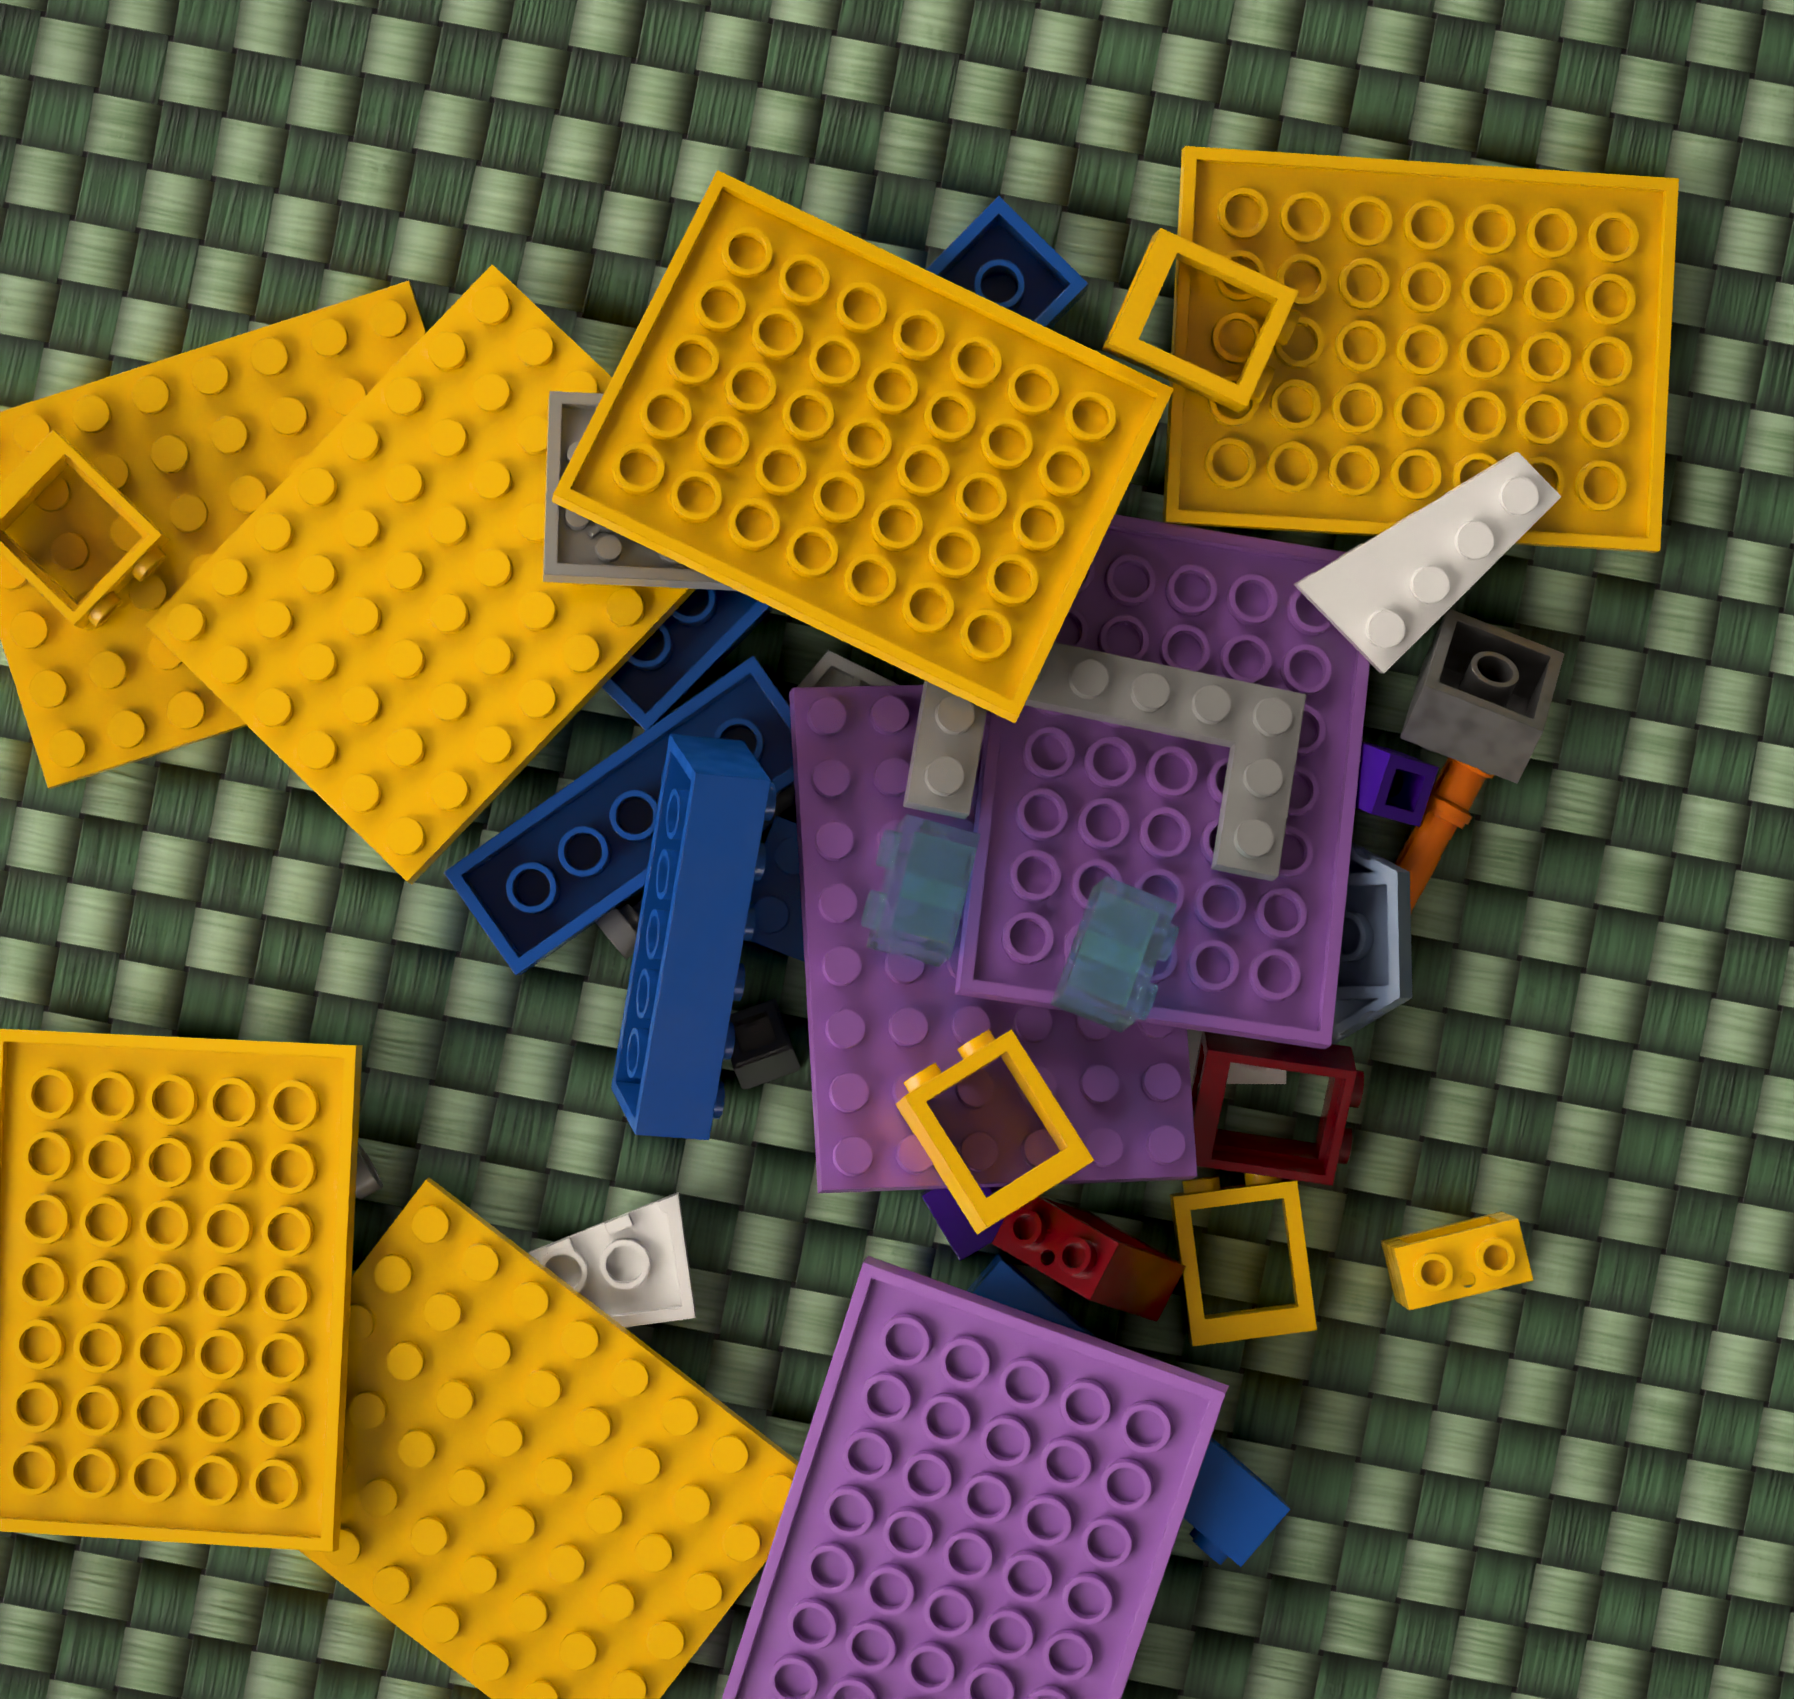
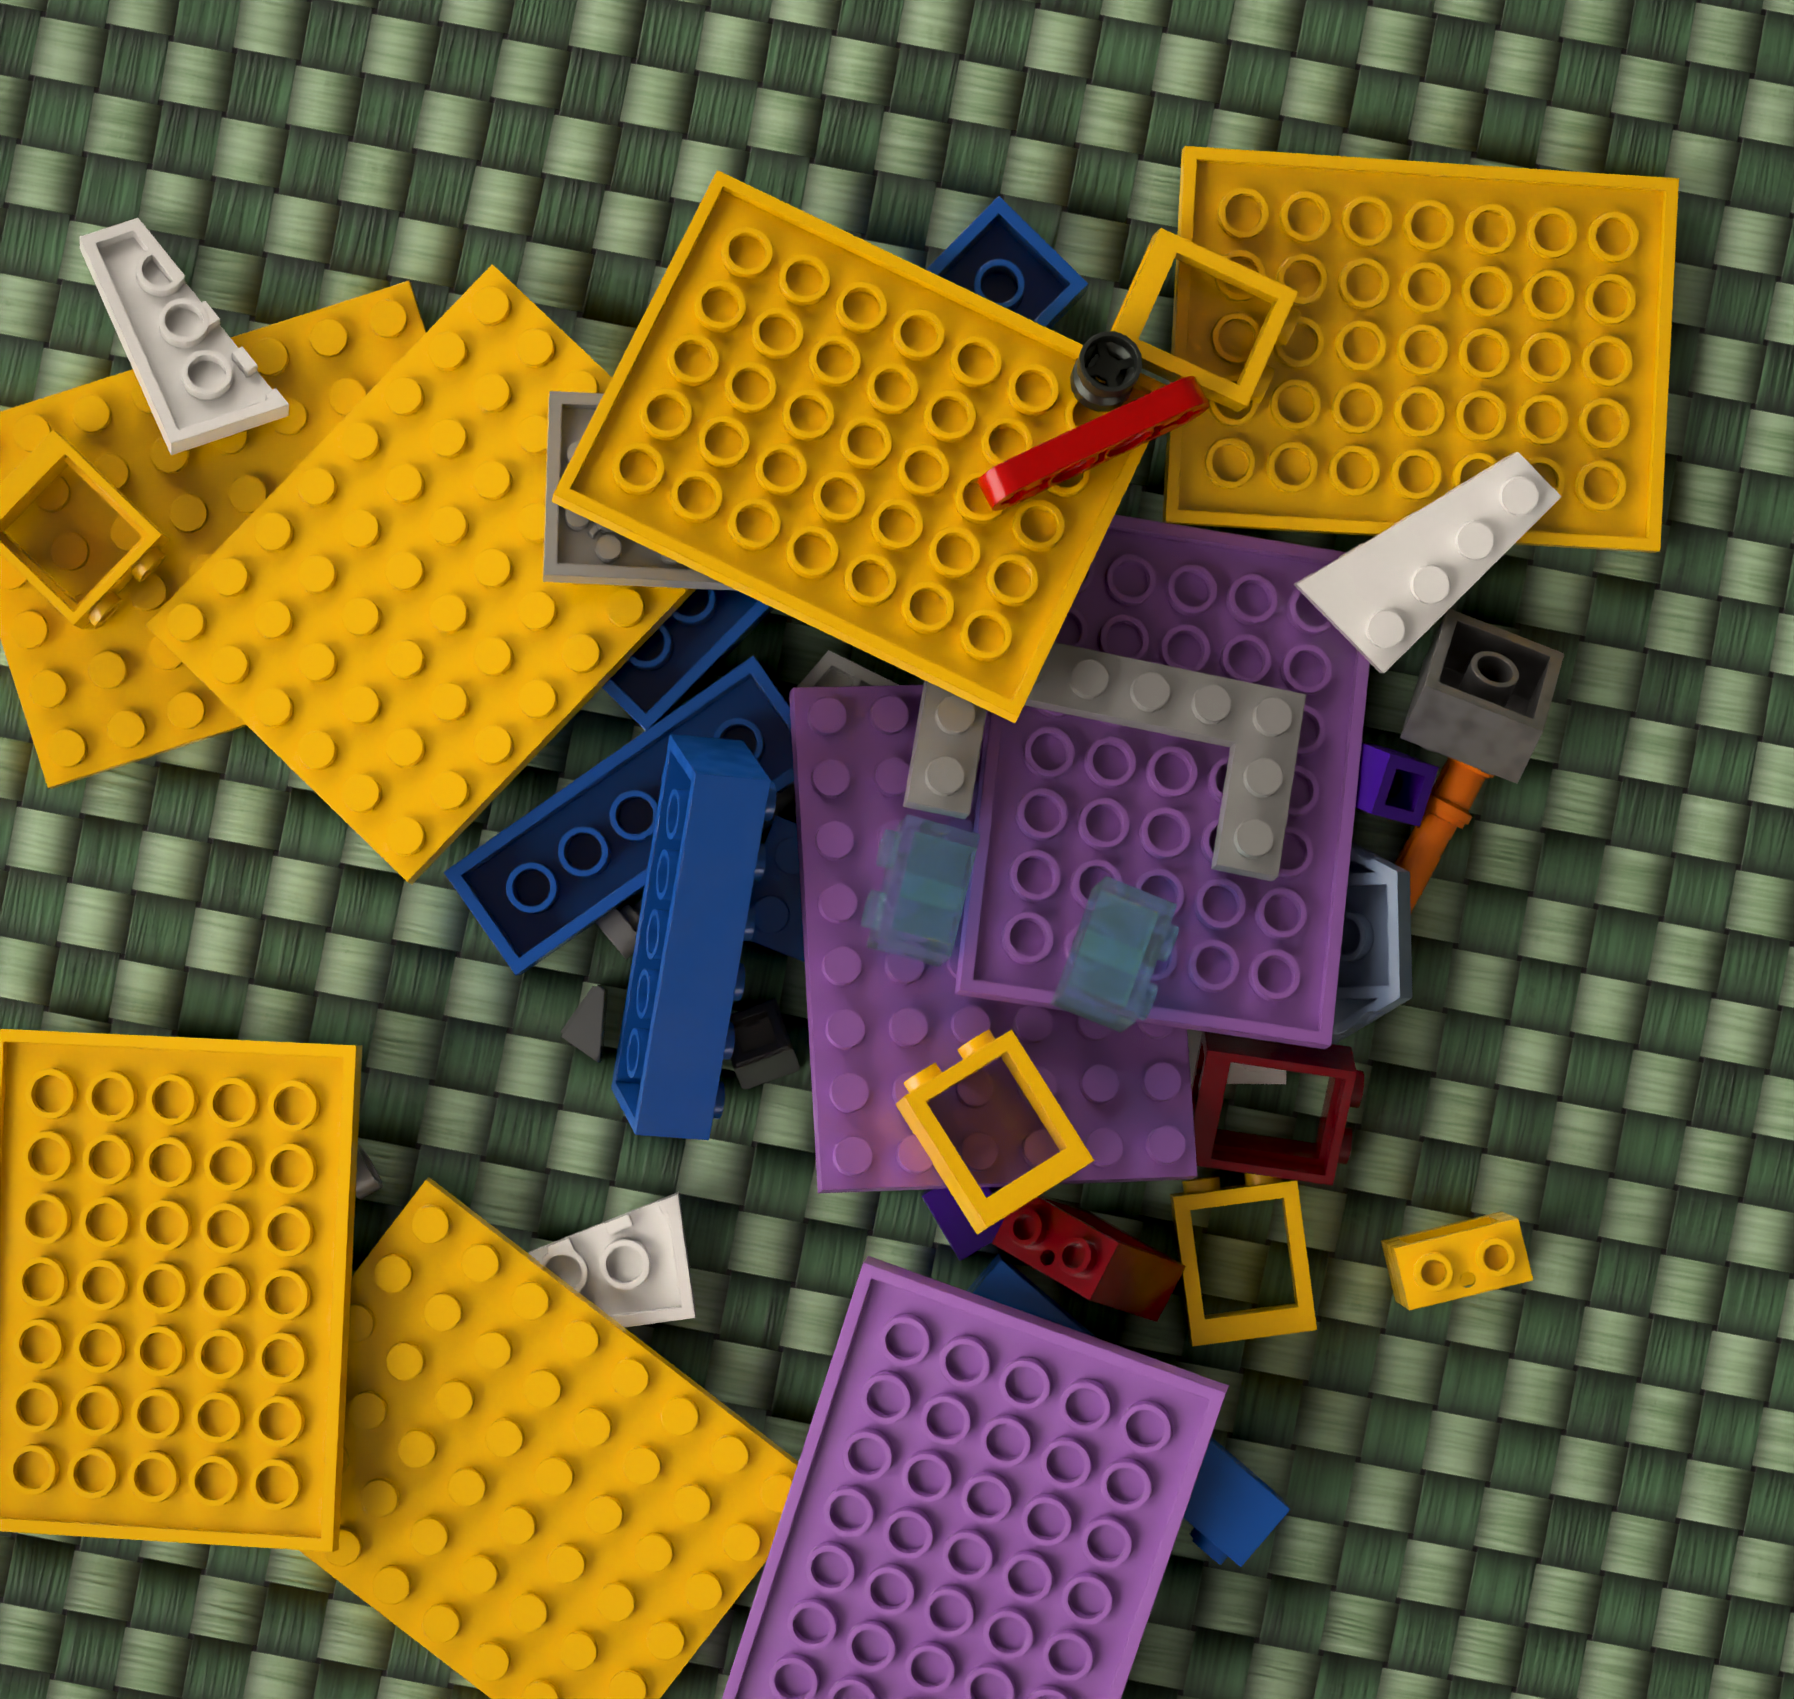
none -> white wing [79,218,289,455]
none -> dark grey slope [561,985,608,1063]
none -> red beam [977,376,1210,511]
none -> pearl dark grey wheel [1070,331,1142,412]

